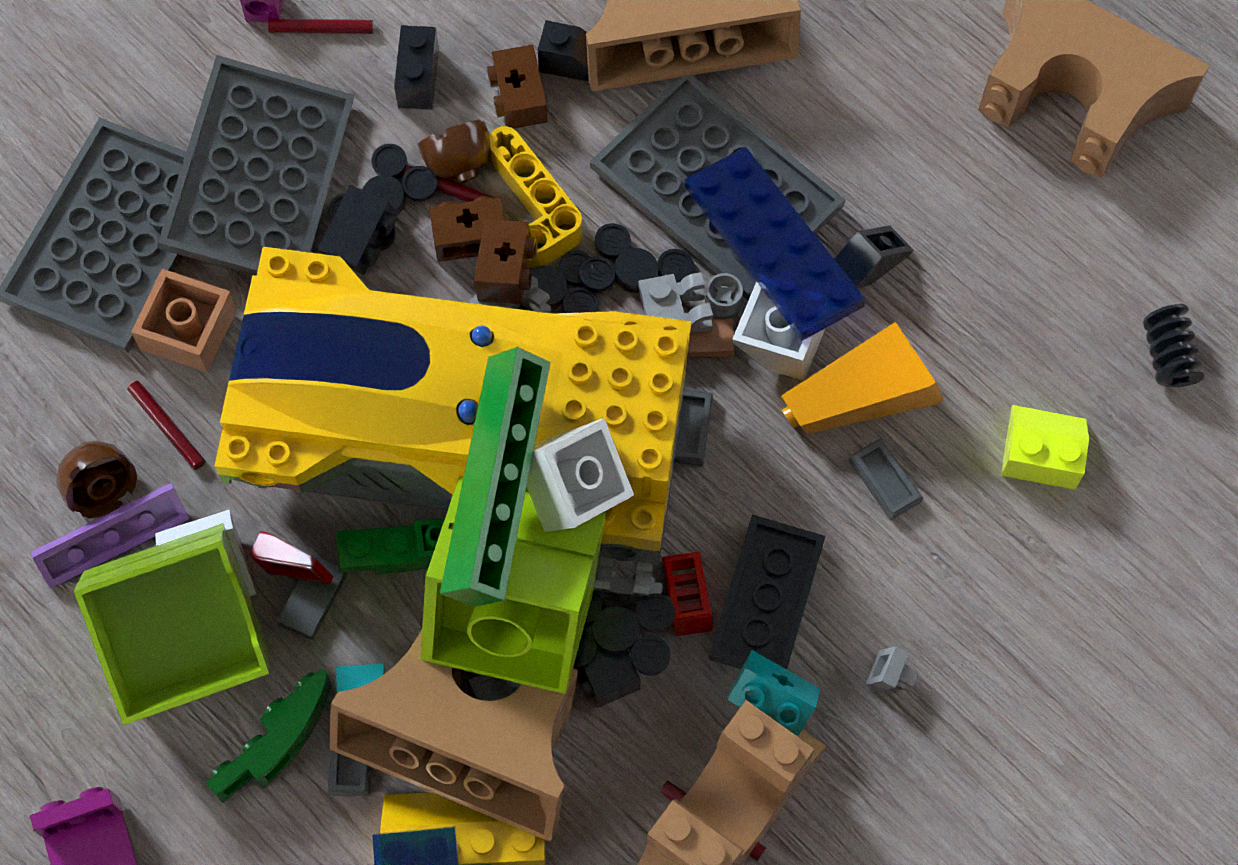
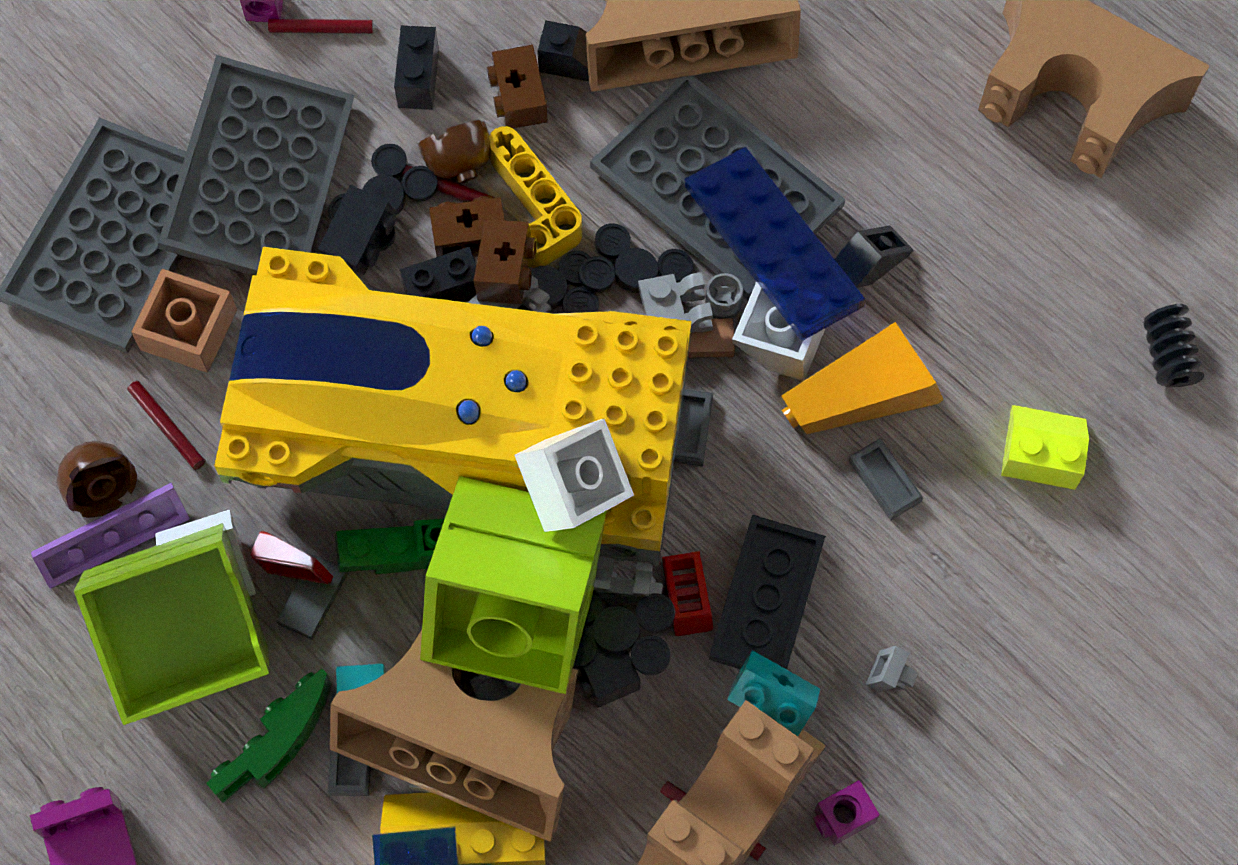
green brick [440,347,551,607] -> none
none -> black brick [399,247,476,302]
none -> magenta brick [813,780,880,846]

